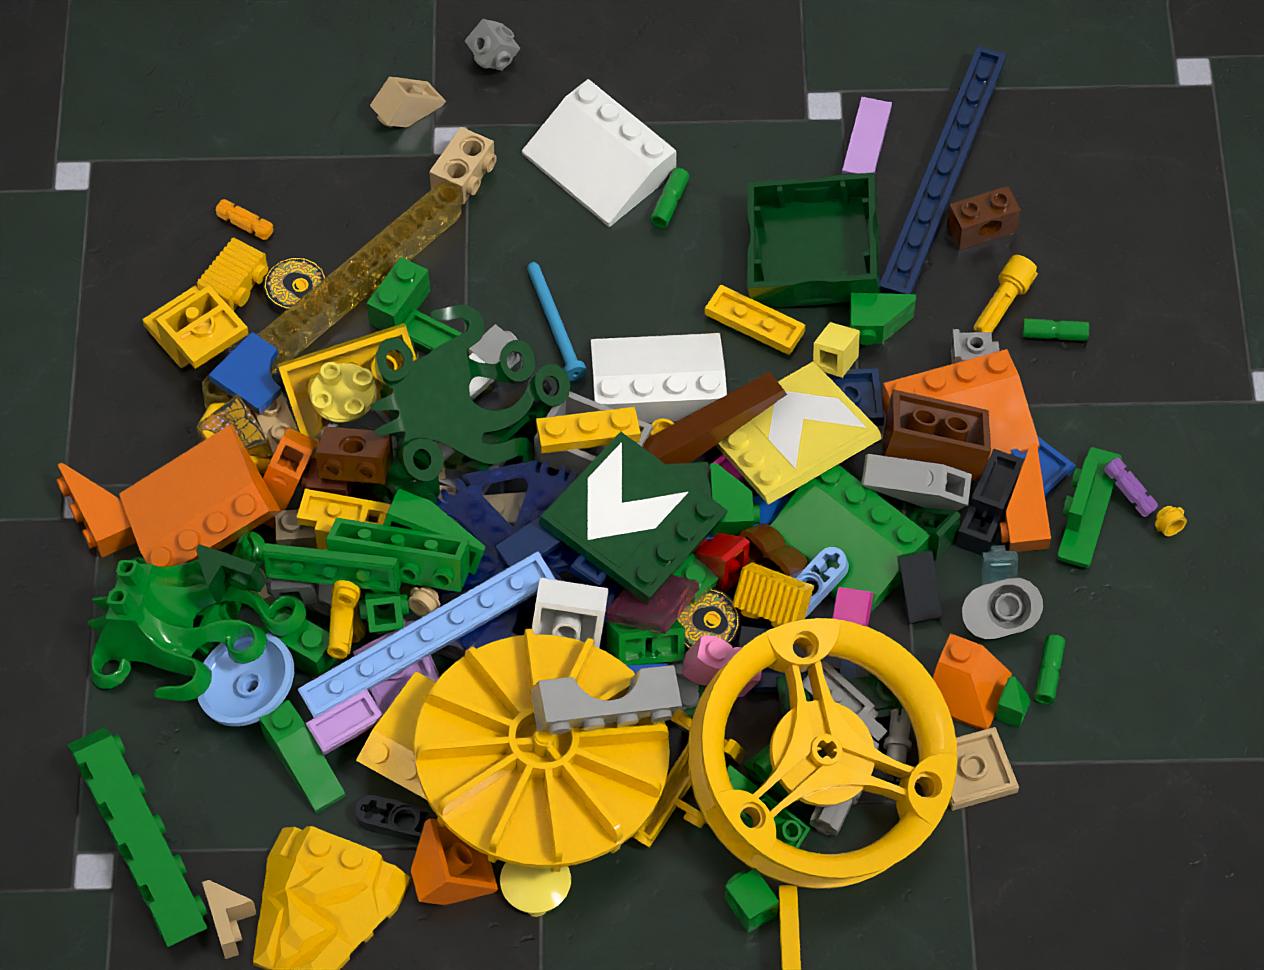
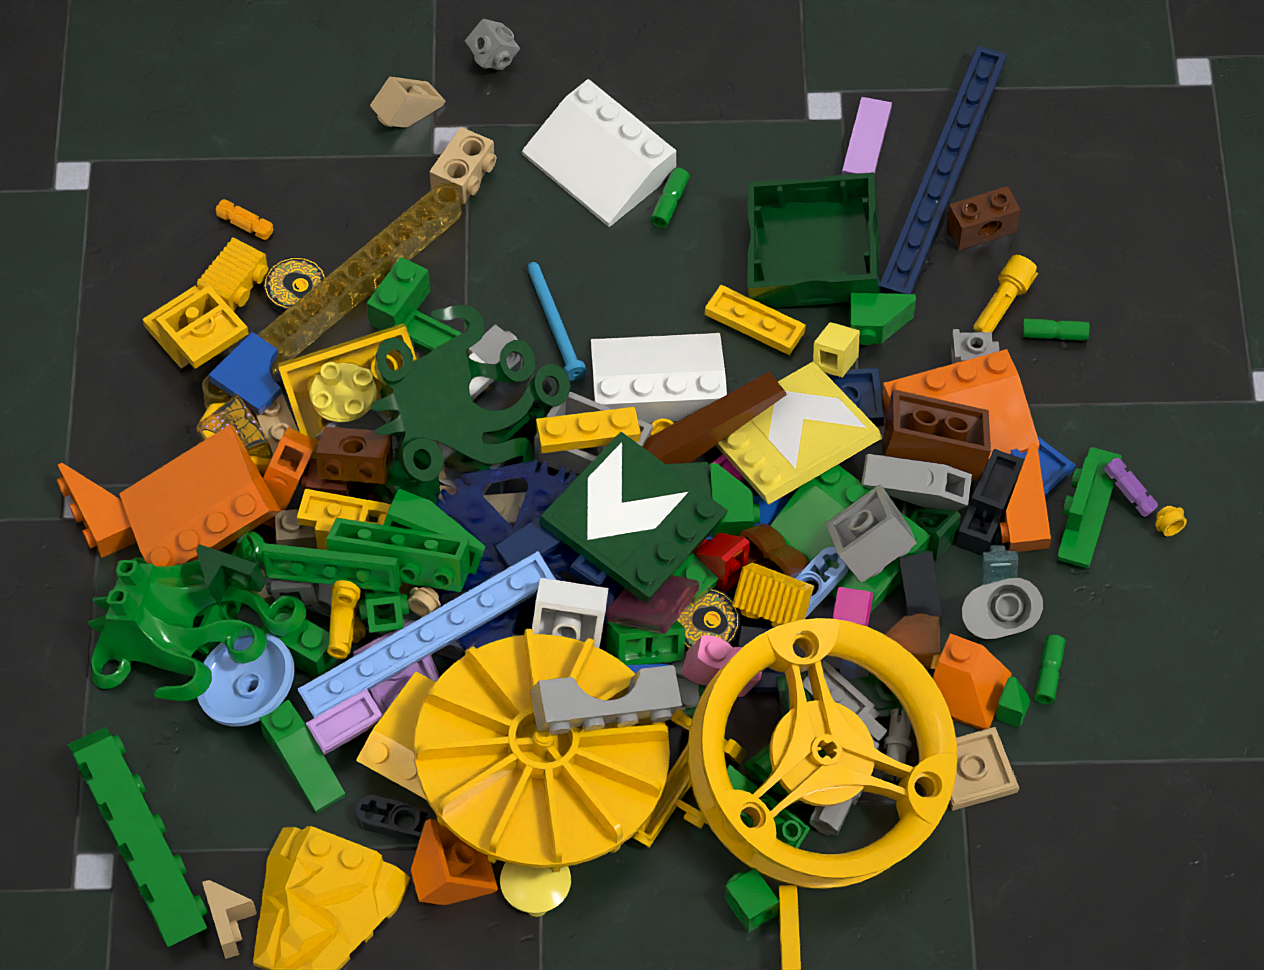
none -> light grey slope [826,484,917,583]
none -> clear orange slope [885,613,941,669]

